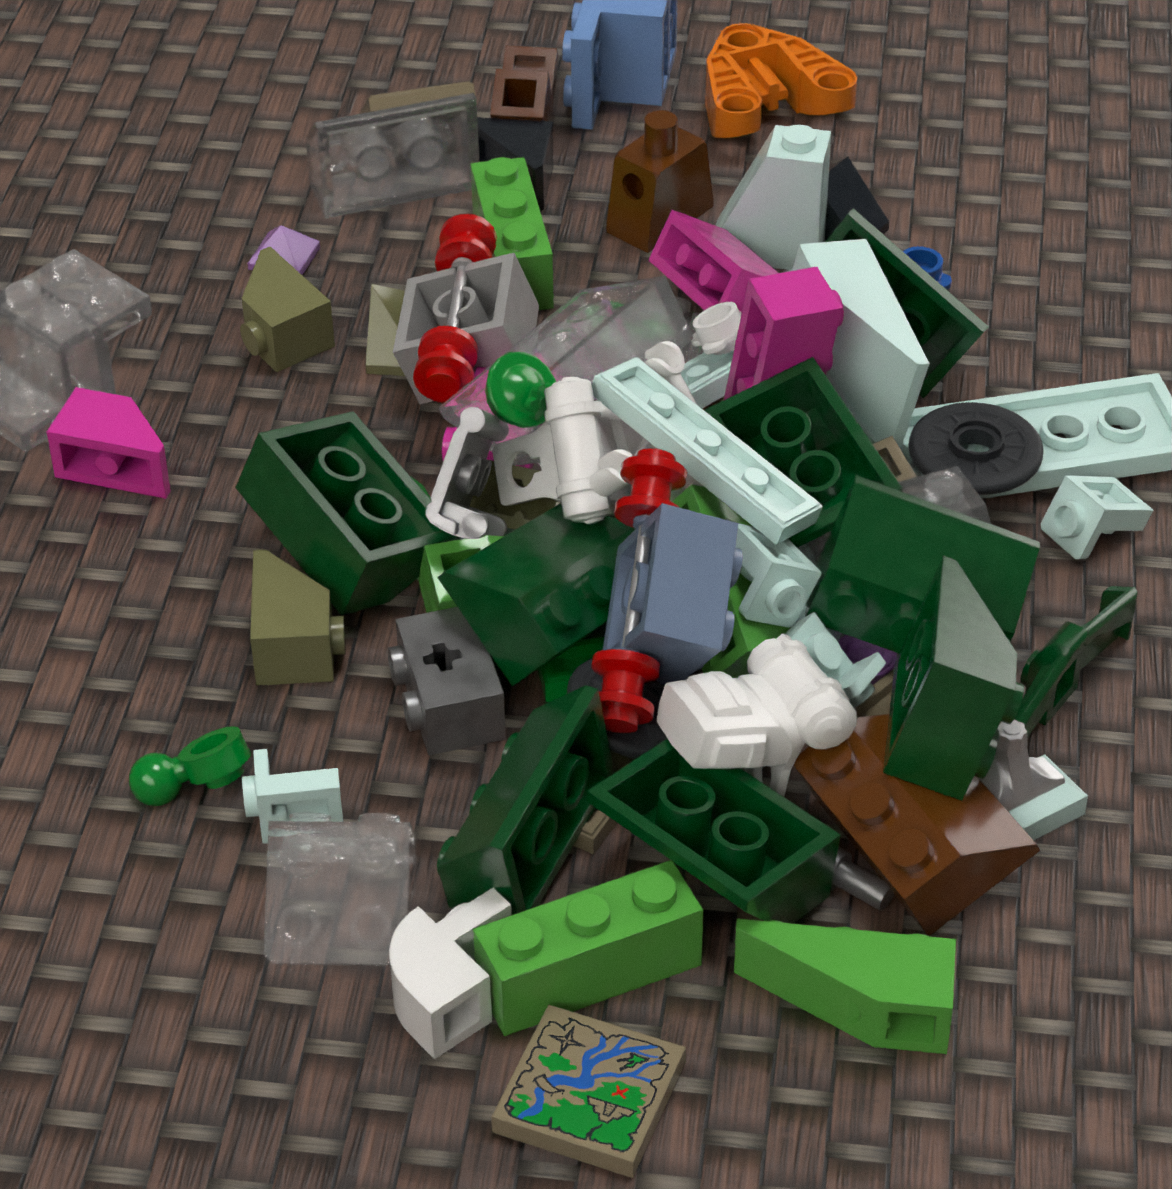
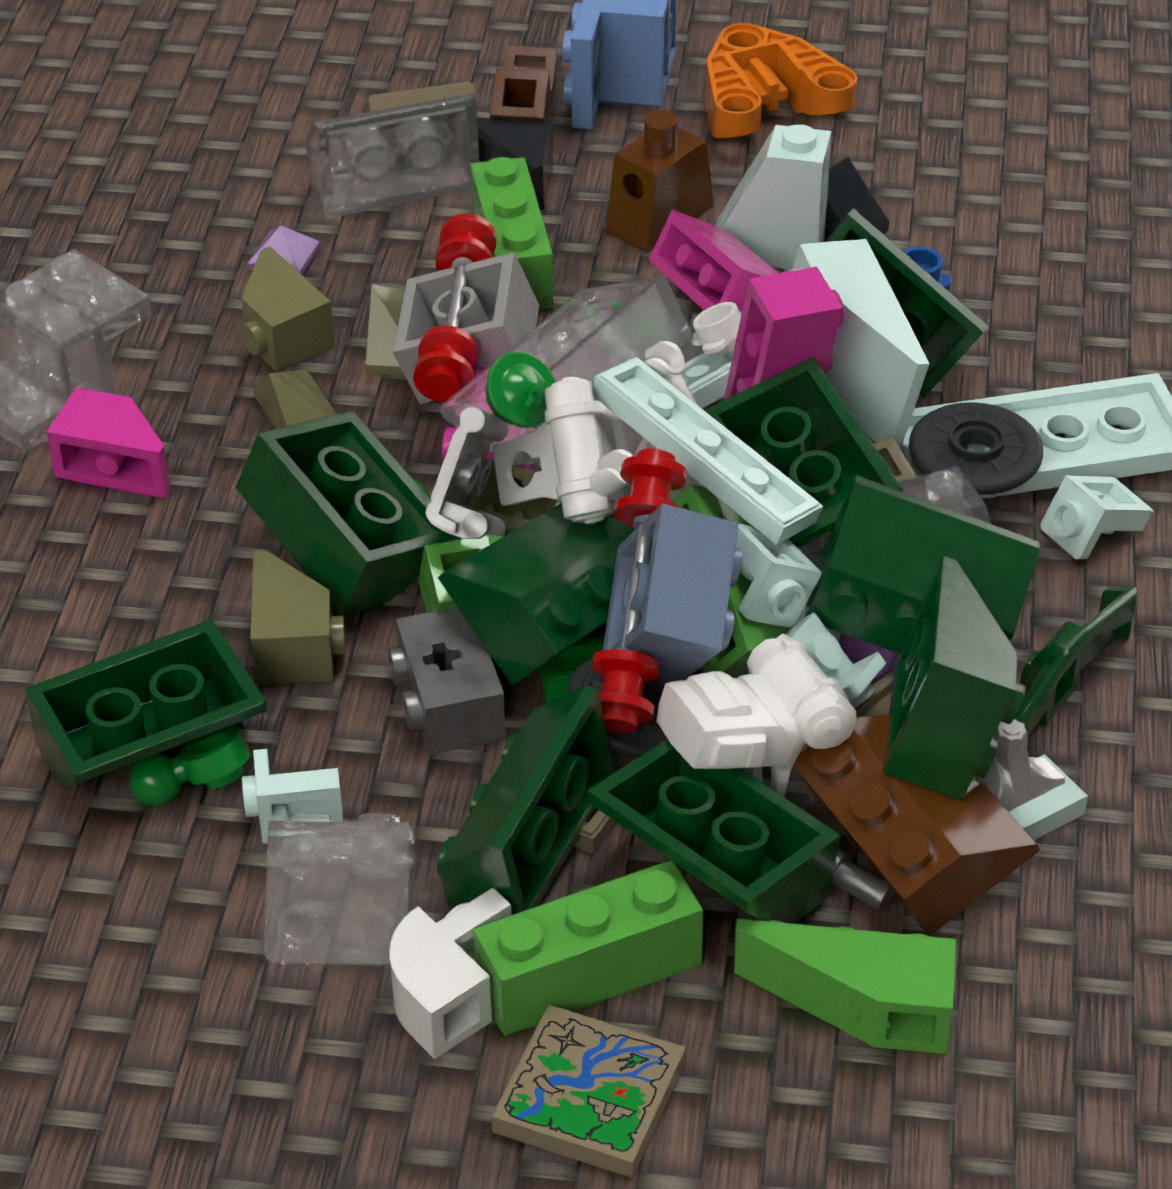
none -> dark green slope [25,619,267,787]
none -> olive slope [253,369,337,429]

